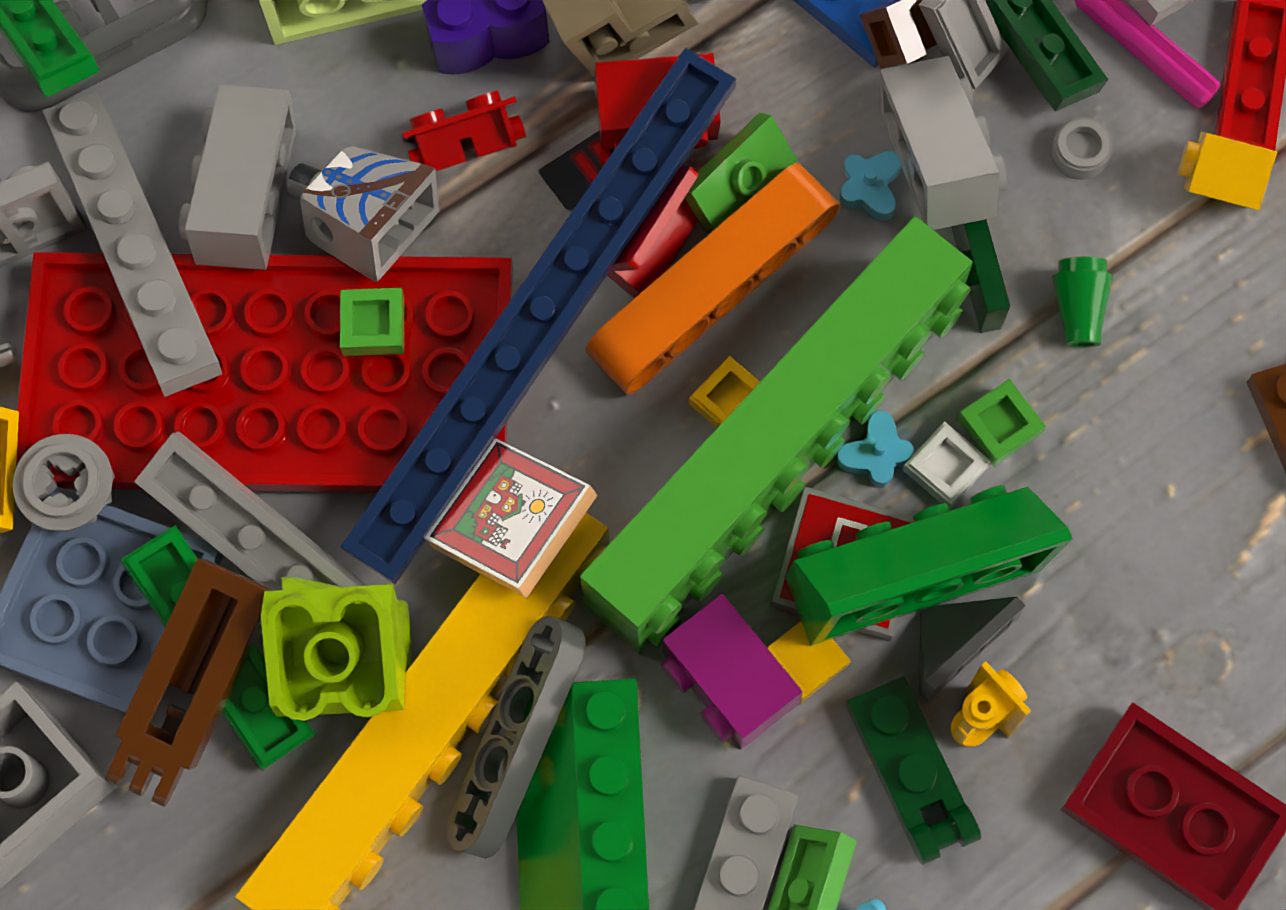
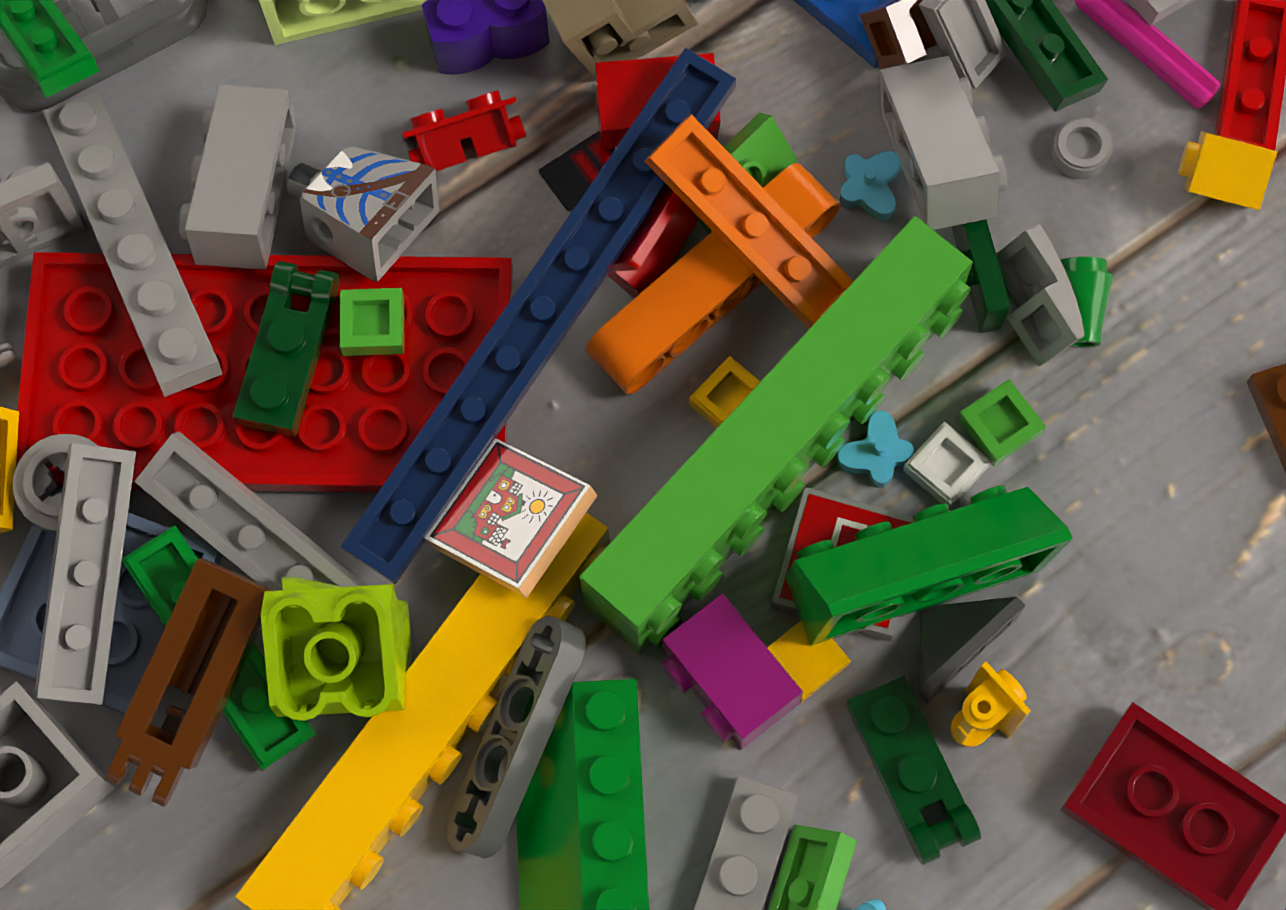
none -> light grey plate [34,443,136,705]
none -> dark green plate [232,261,339,437]
none -> orange plate [644,114,854,329]
none -> light grey slope [996,224,1085,367]

